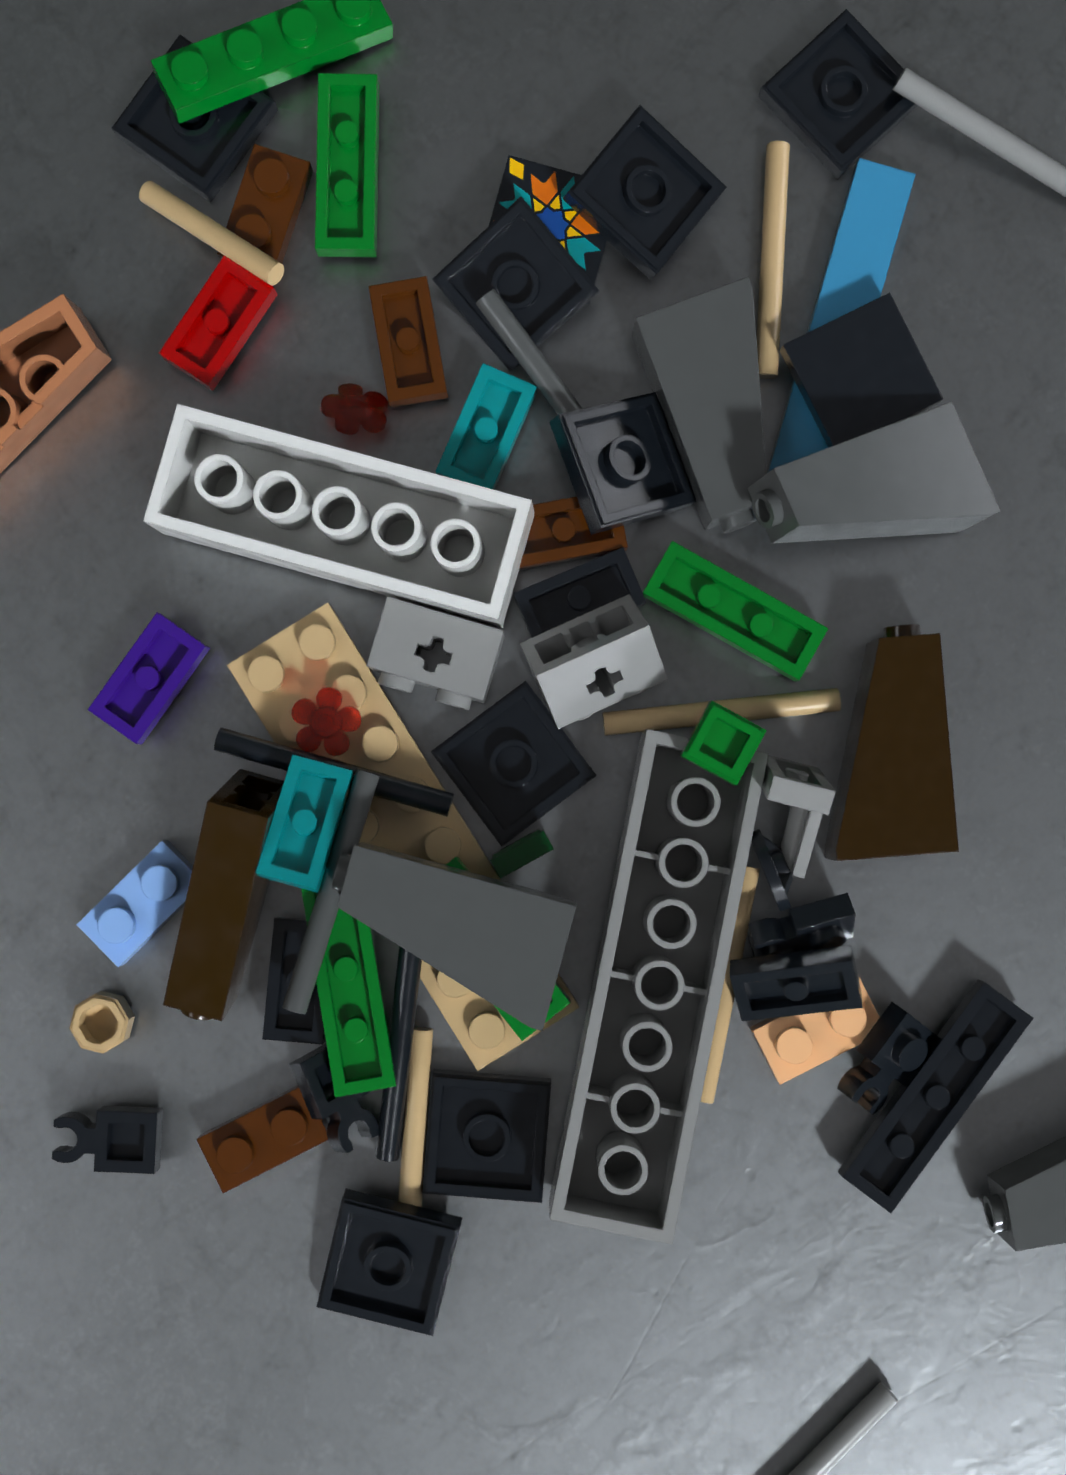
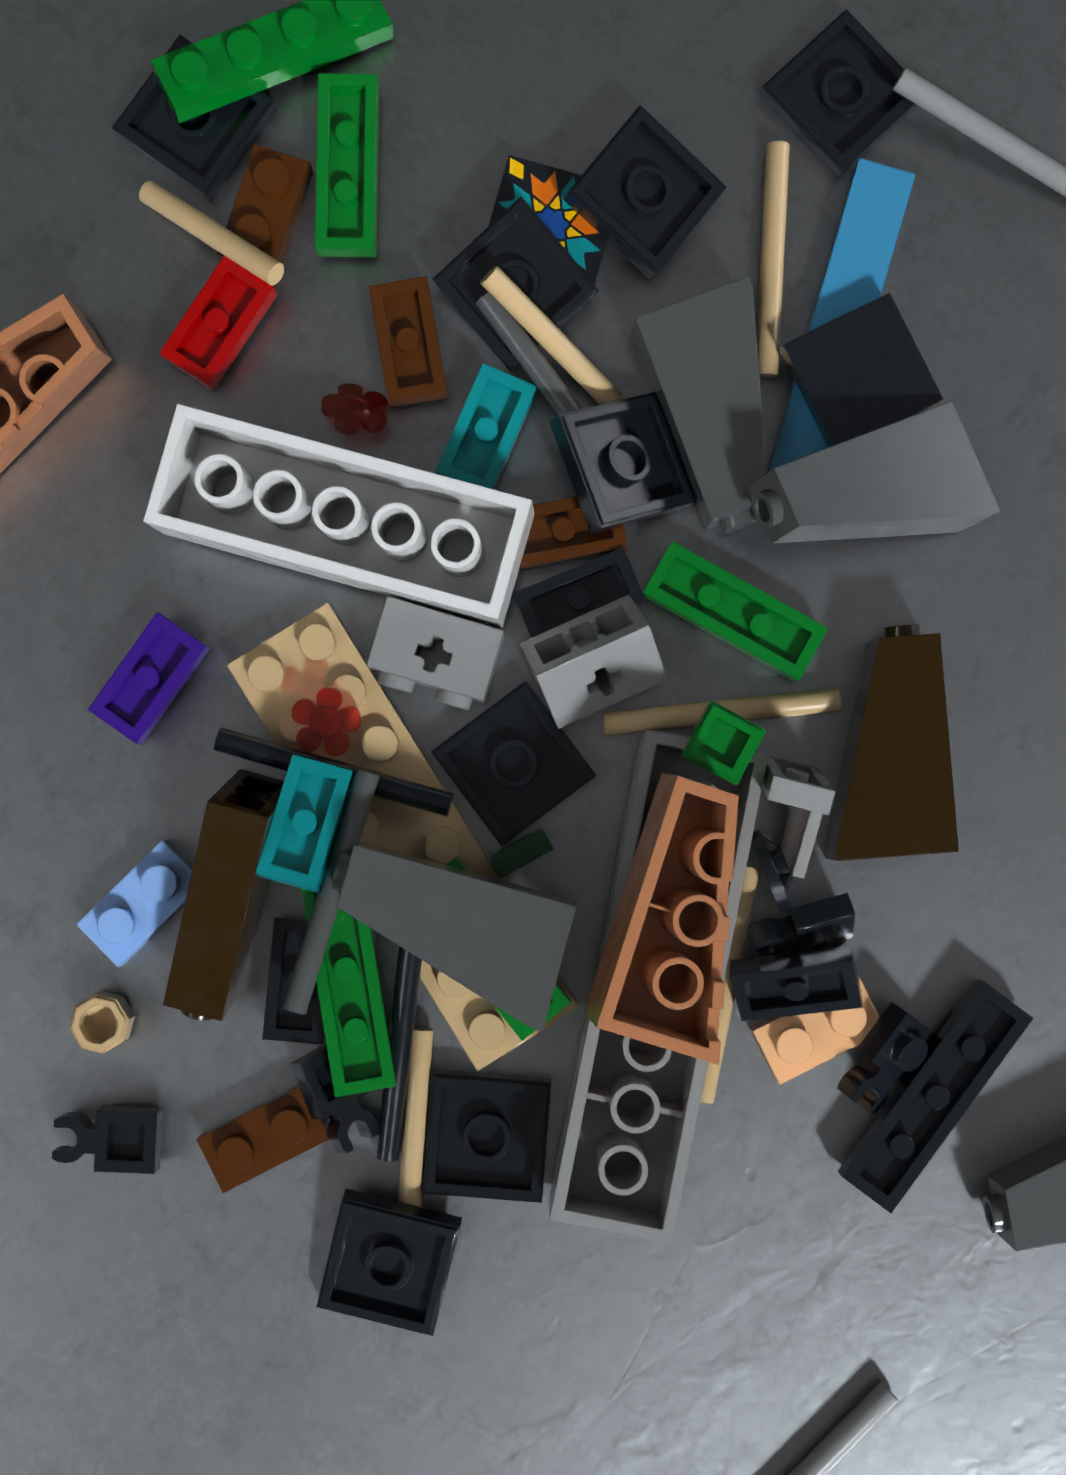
none -> tan bar [480,265,622,405]
none -> nougat wedge [584,773,739,1065]

